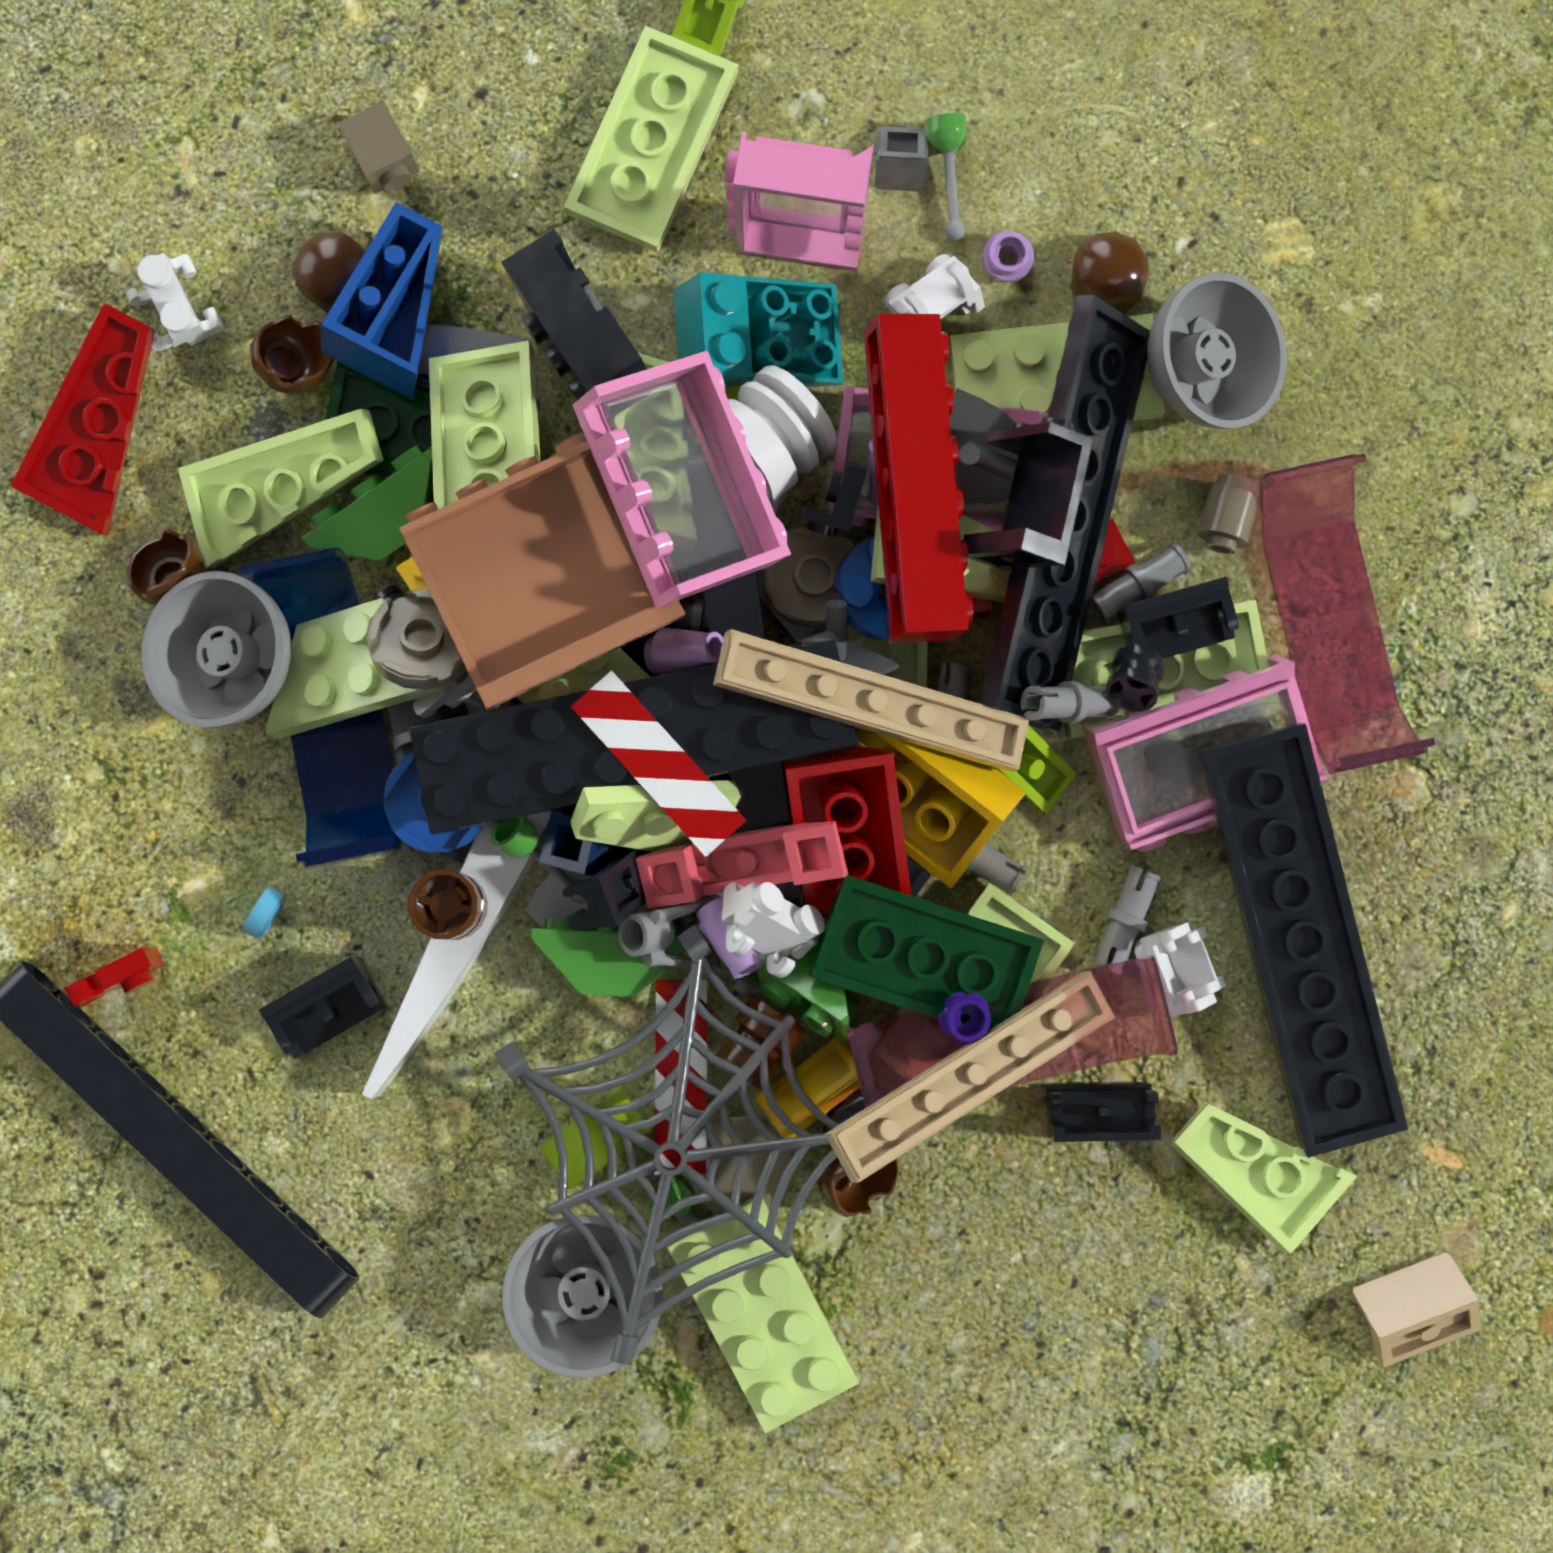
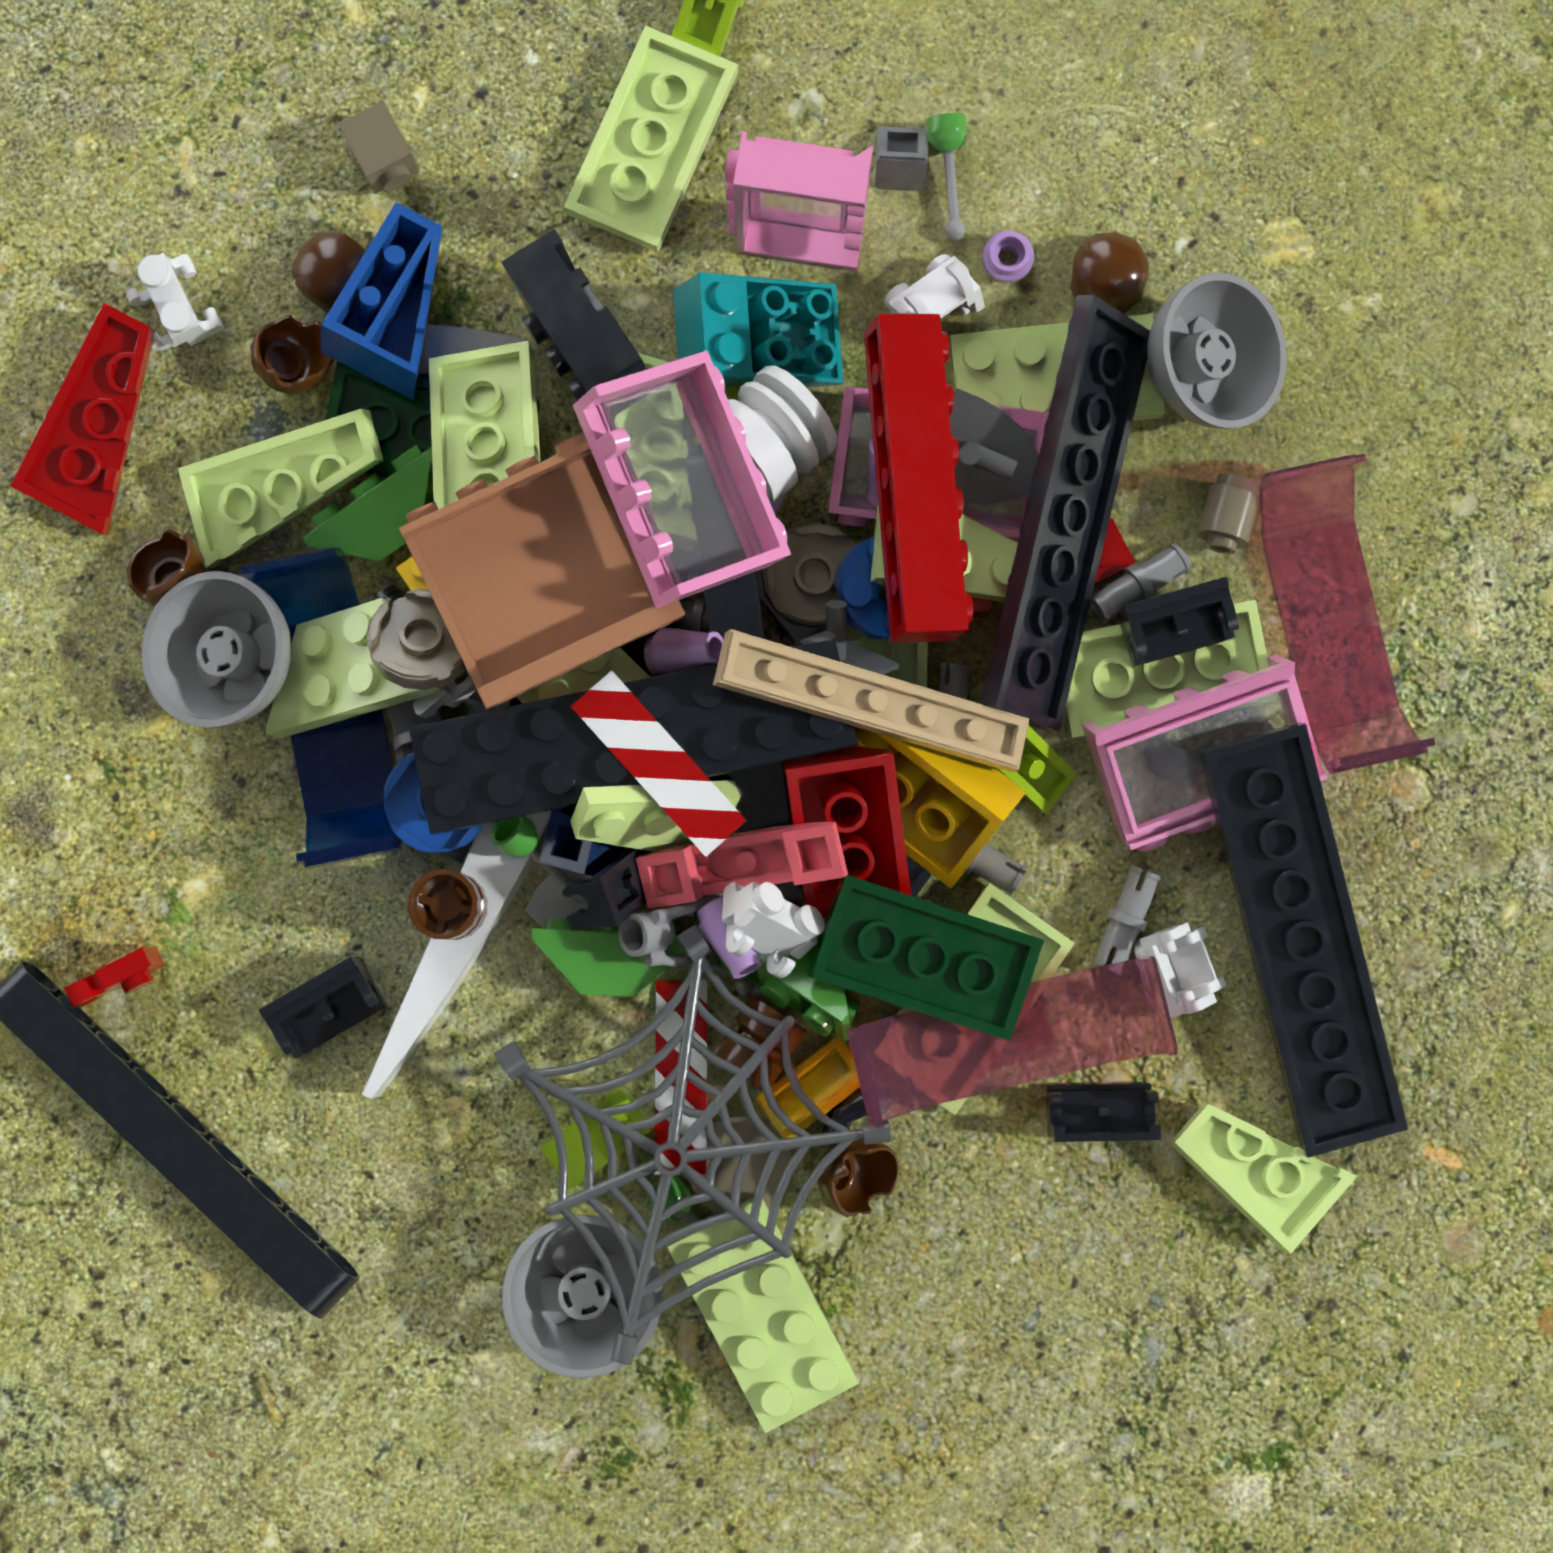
medium azure tile [242,886,287,939] -> none
black bracket [798,462,868,537] -> none
tan tile [825,971,1115,1183] -> none
dark purple plate [938,992,991,1045] -> none
black panel [963,417,1093,570] -> none
light grey pin [1021,681,1119,723] -> none
black wheel [1105,645,1166,712] -> none
tan panel [1353,1252,1481,1368] -> none

